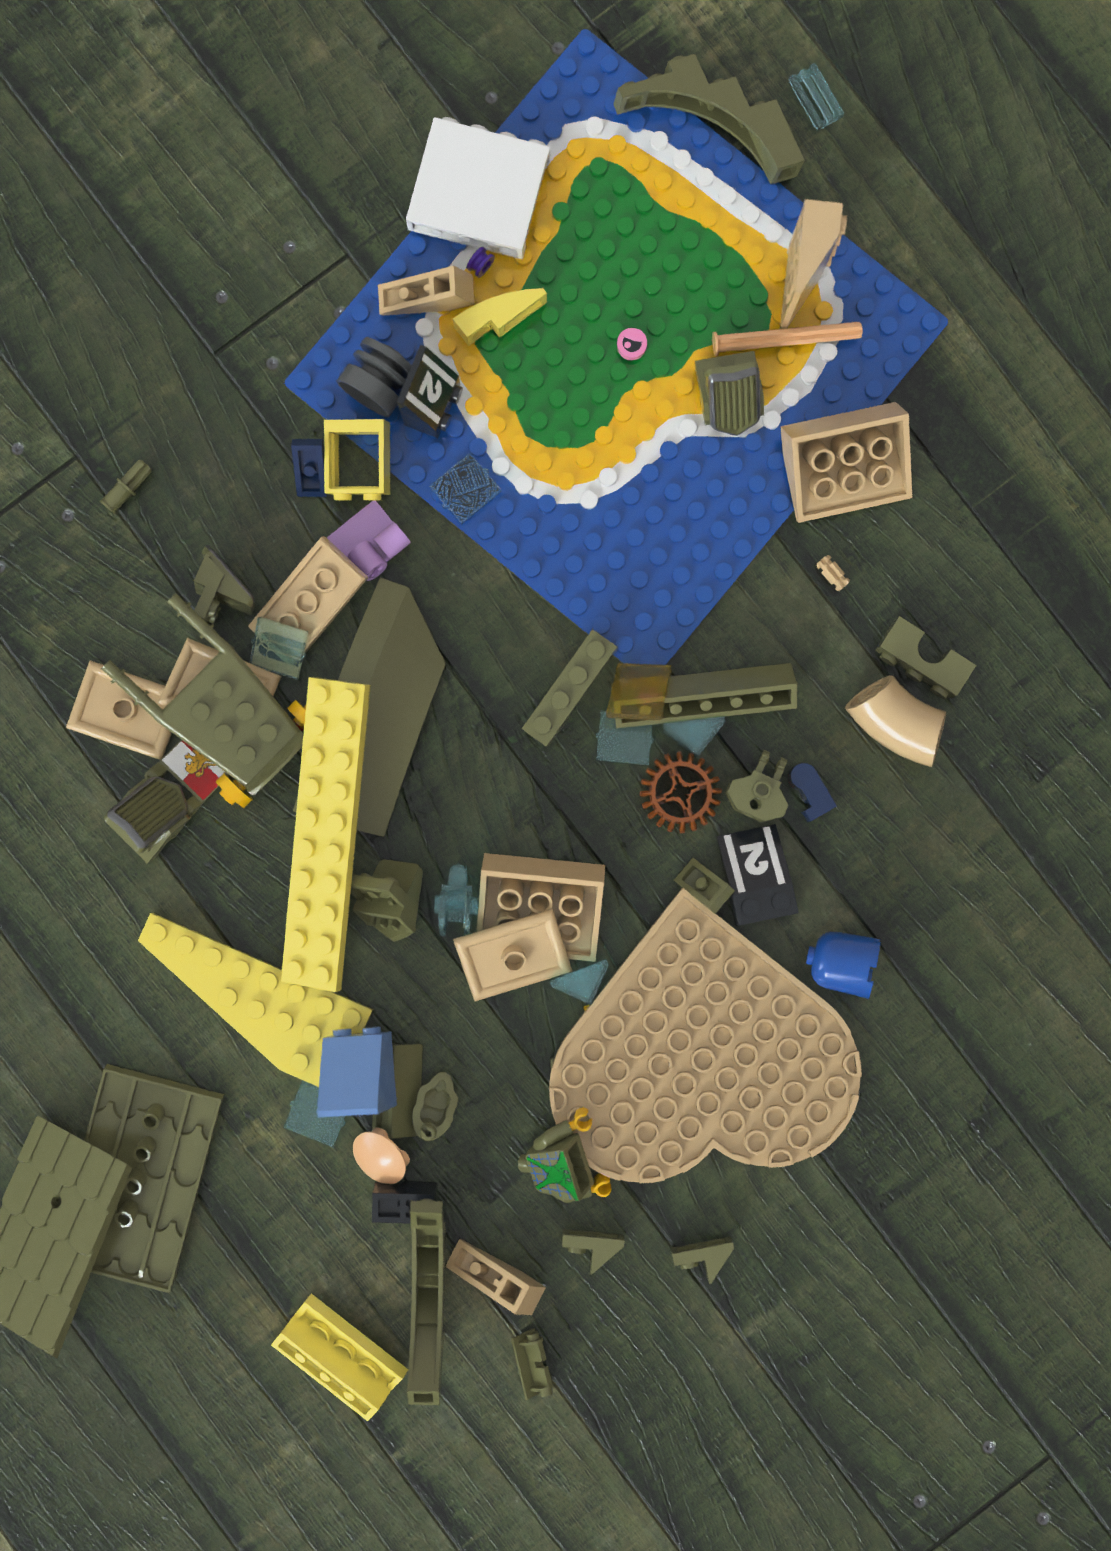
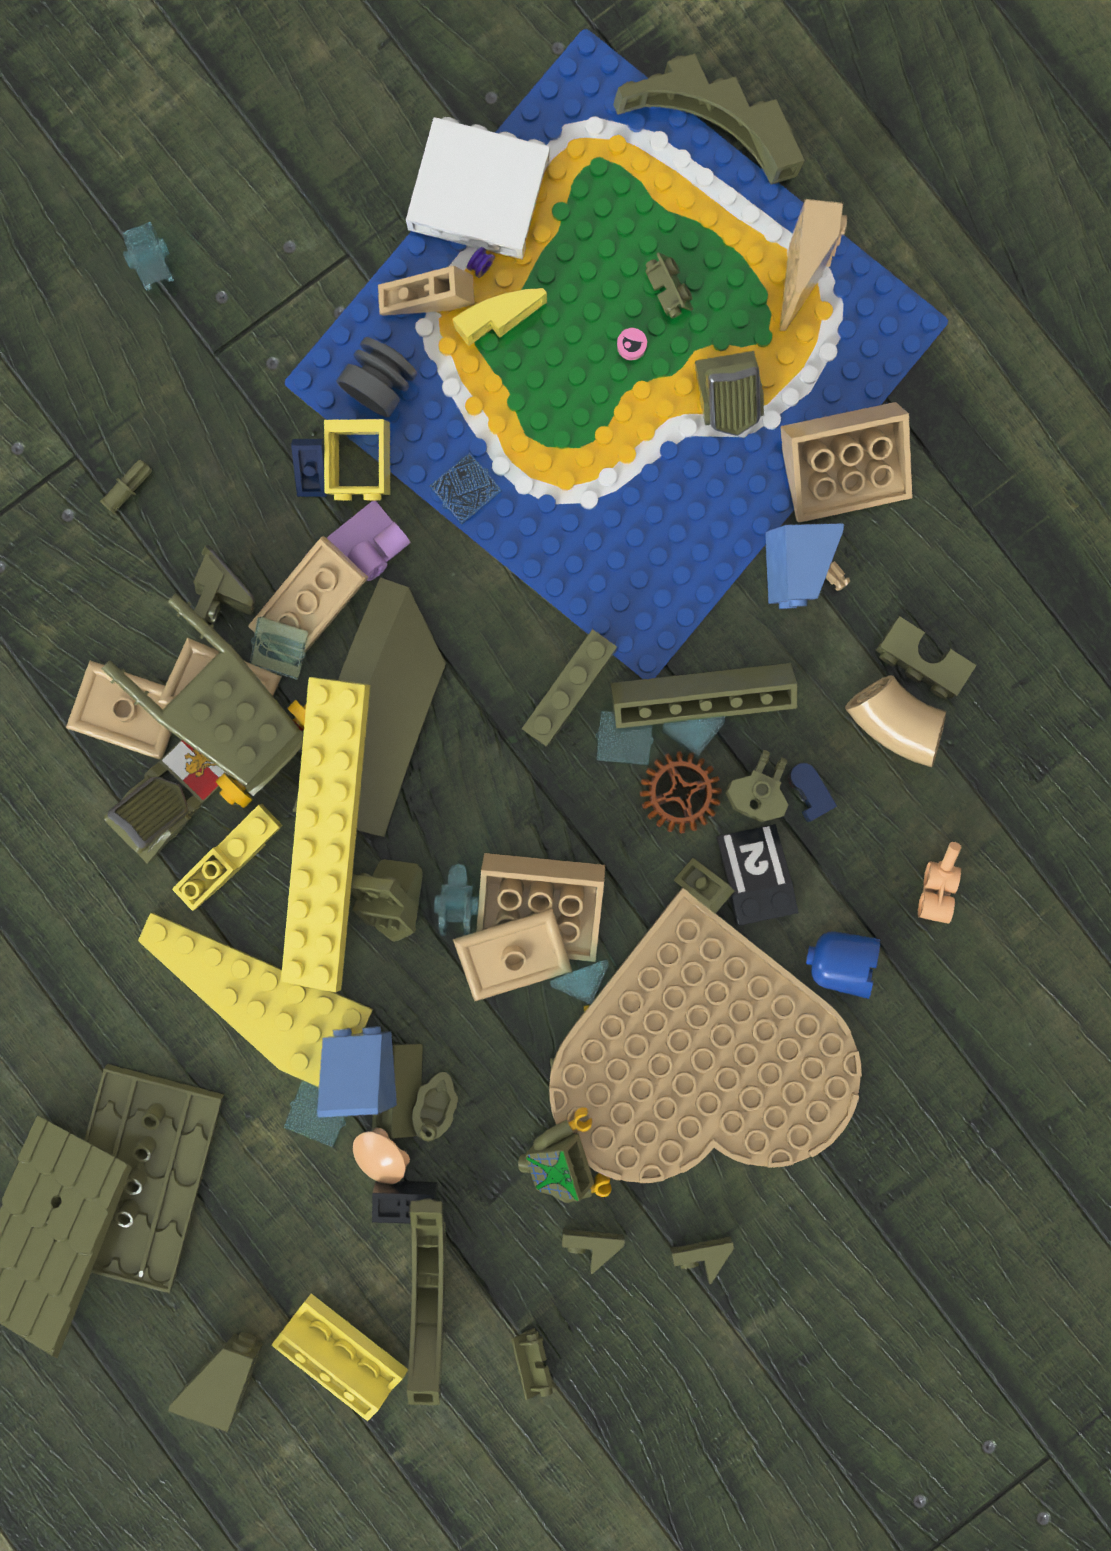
black slope [397,345,463,438] -> none
tan slope [445,1239,546,1315] -> none
clear yellow piece [606,663,672,720] -> none
light nougat axle [712,322,863,356] -> none
clear light blue tile [788,63,844,131] -> none
none -> clear light blue hinge [123,222,174,291]
none -> olive slope [168,1332,263,1432]
none -> light yellow slope [172,804,283,911]
none -> olive hinge [645,252,694,318]
none -> medium blue slope [765,524,844,609]
none -> light nougat beam [917,842,961,924]

